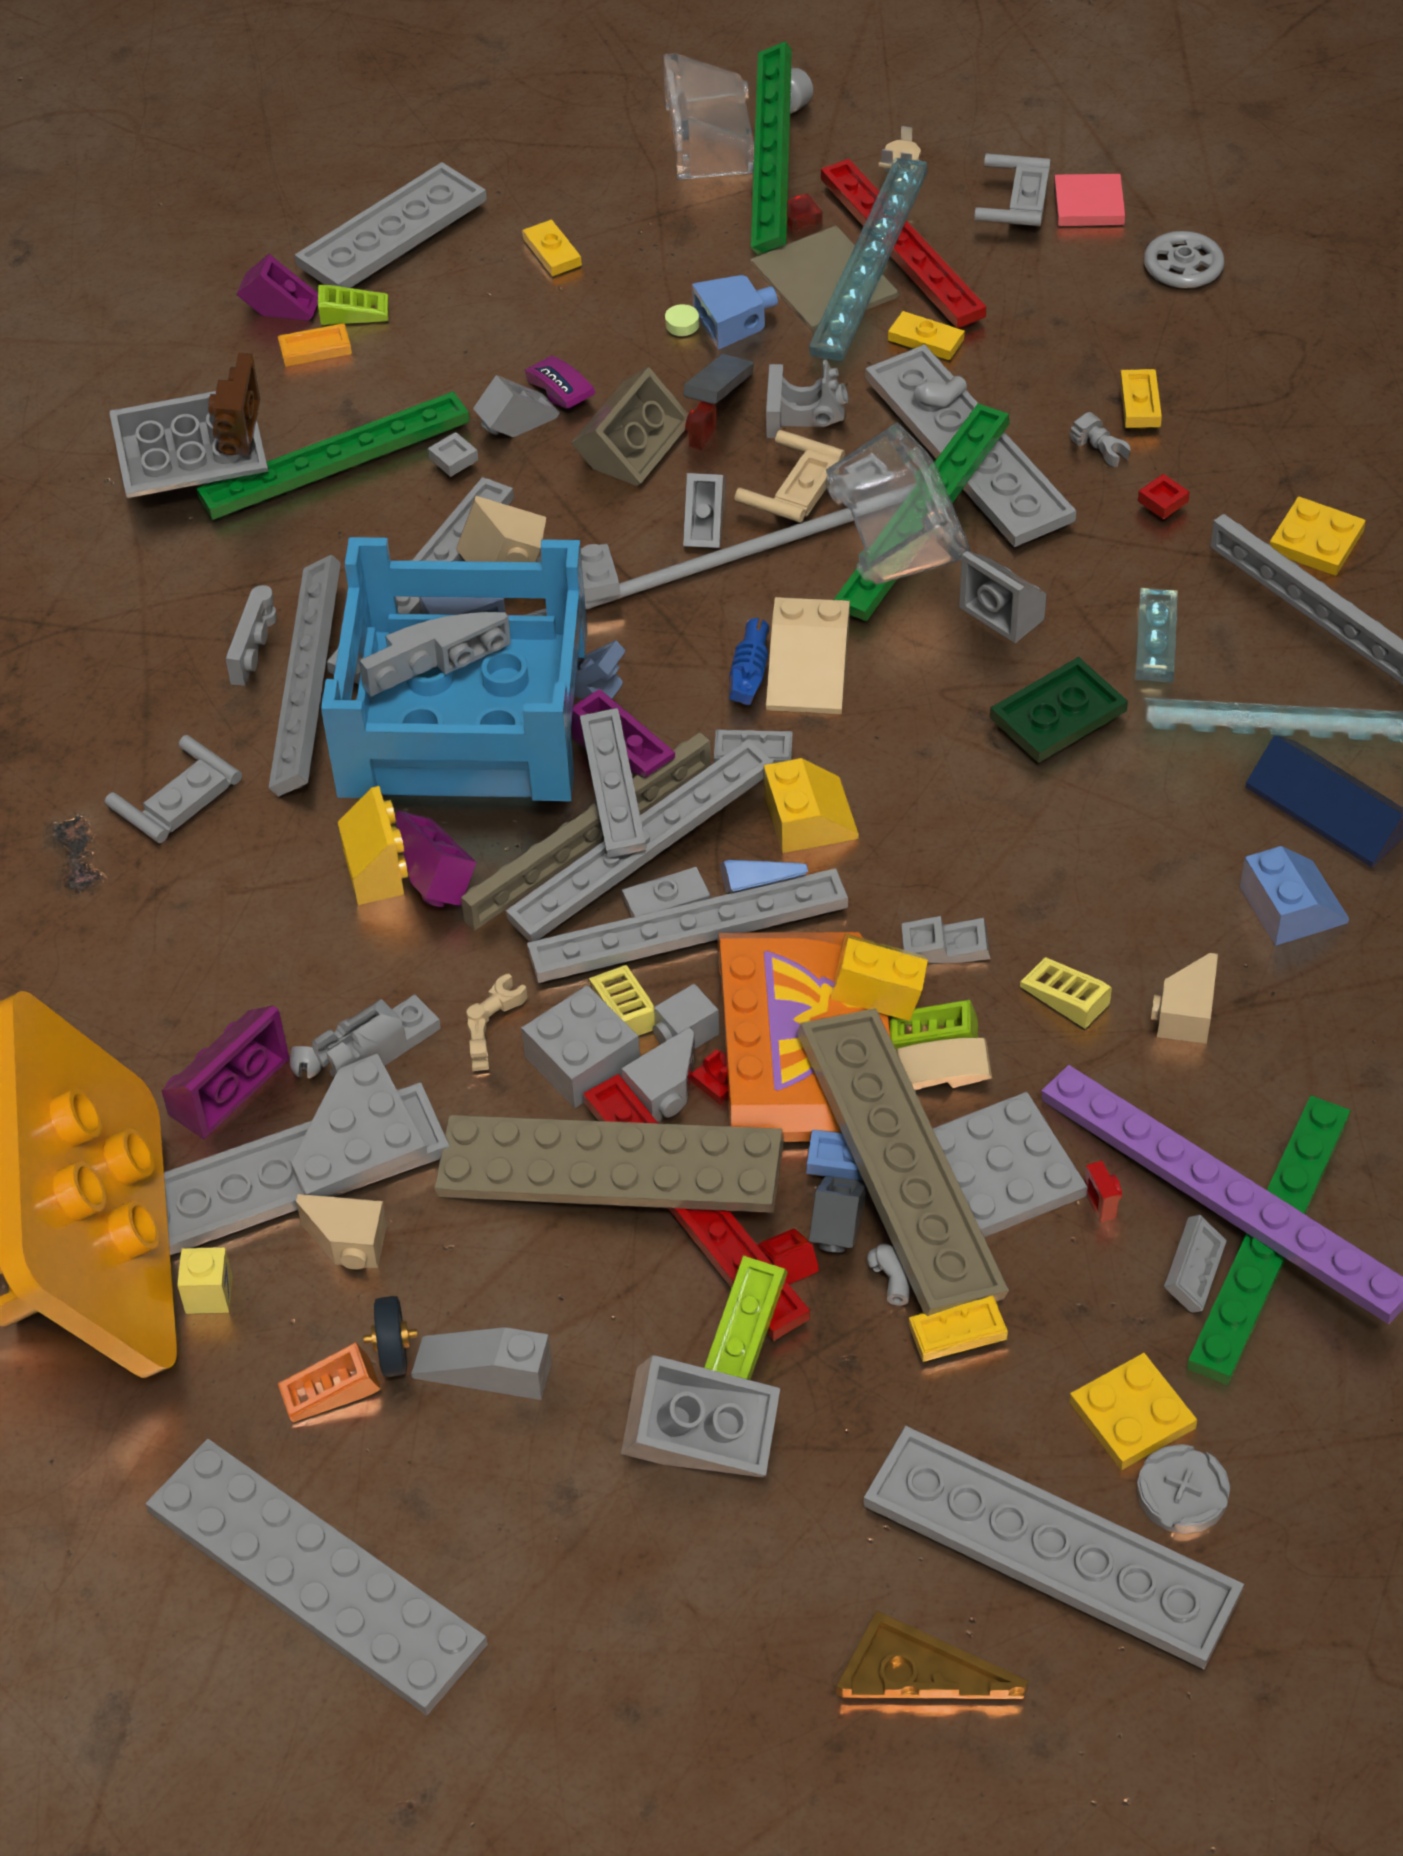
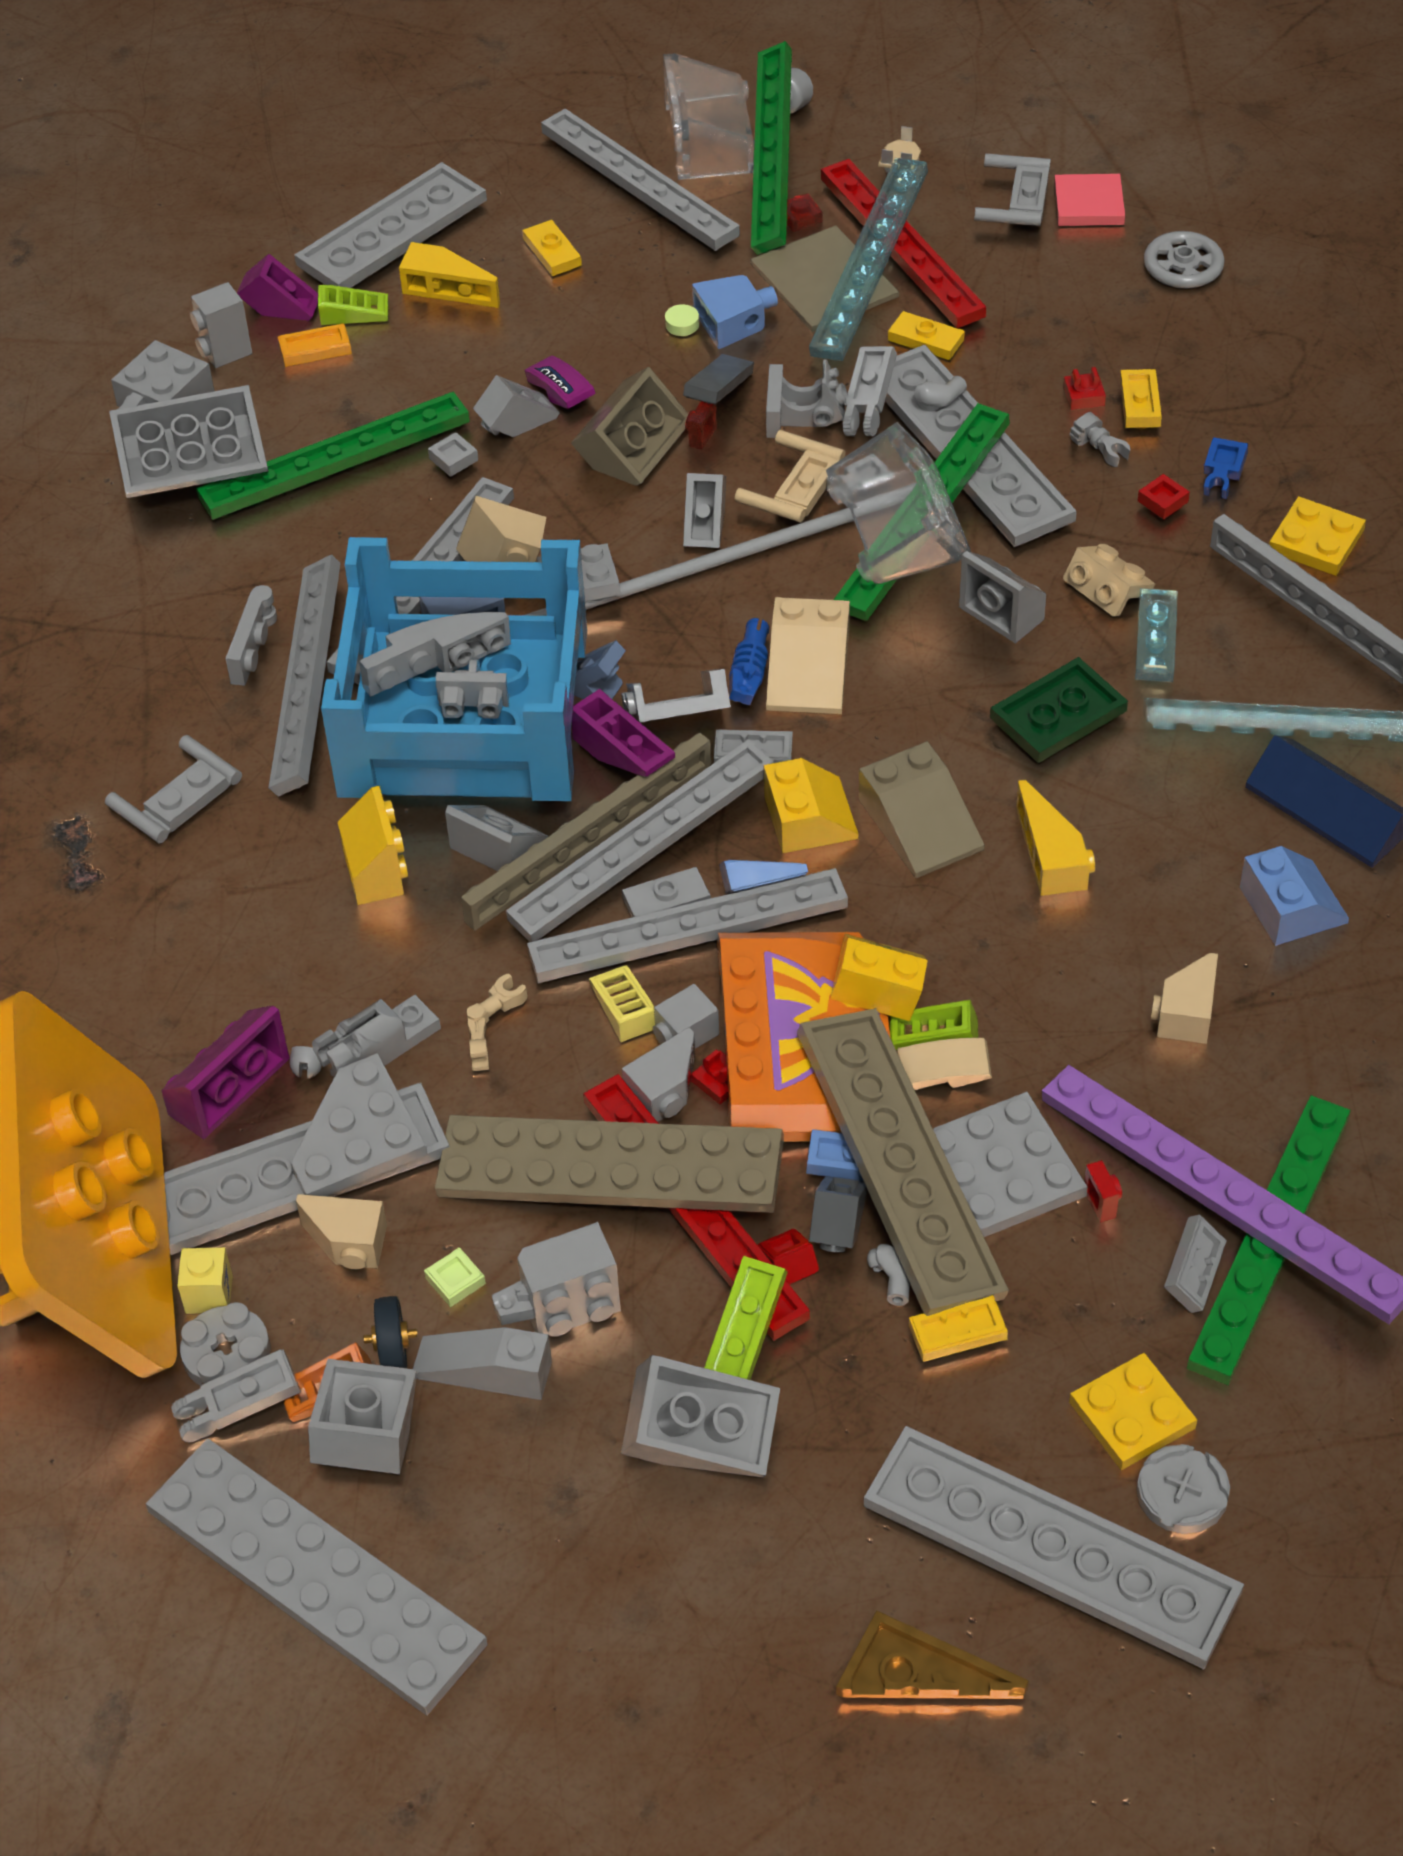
reddish brown plate [208,353,261,455] -> none
magenta slope [395,811,477,907] -> none
light grey brick [521,985,640,1109] -> none
light grey plate [580,708,647,858] -> none
light grey slope [901,916,990,963] -> none
light yellow slope [1020,957,1112,1029] -> none
none -> light grey hinge [111,340,214,409]
none -> light grey hinge [171,1349,301,1443]
none -> light grey plate [180,1302,271,1385]
none -> light grey brick [190,282,253,368]
none -> light grey slope [308,1359,417,1474]
none -> yellow slope [399,242,500,308]
none -> yellowish green tile [424,1247,486,1307]
none -> light grey hips [436,659,509,719]
none -> light grey slope [445,805,548,871]
none -> light grey hinge [492,1222,621,1336]
none -> light grey plate [541,108,740,251]
none -> light grey panel [621,669,731,722]
none -> light grey hinge [843,346,897,436]
none -> dark tan slope [859,741,985,879]
none -> yellow slope [1016,780,1095,896]
none -> red tile [1063,367,1106,410]
none -> tan bracket [1063,544,1155,616]
none -> blue plate [1203,437,1248,499]

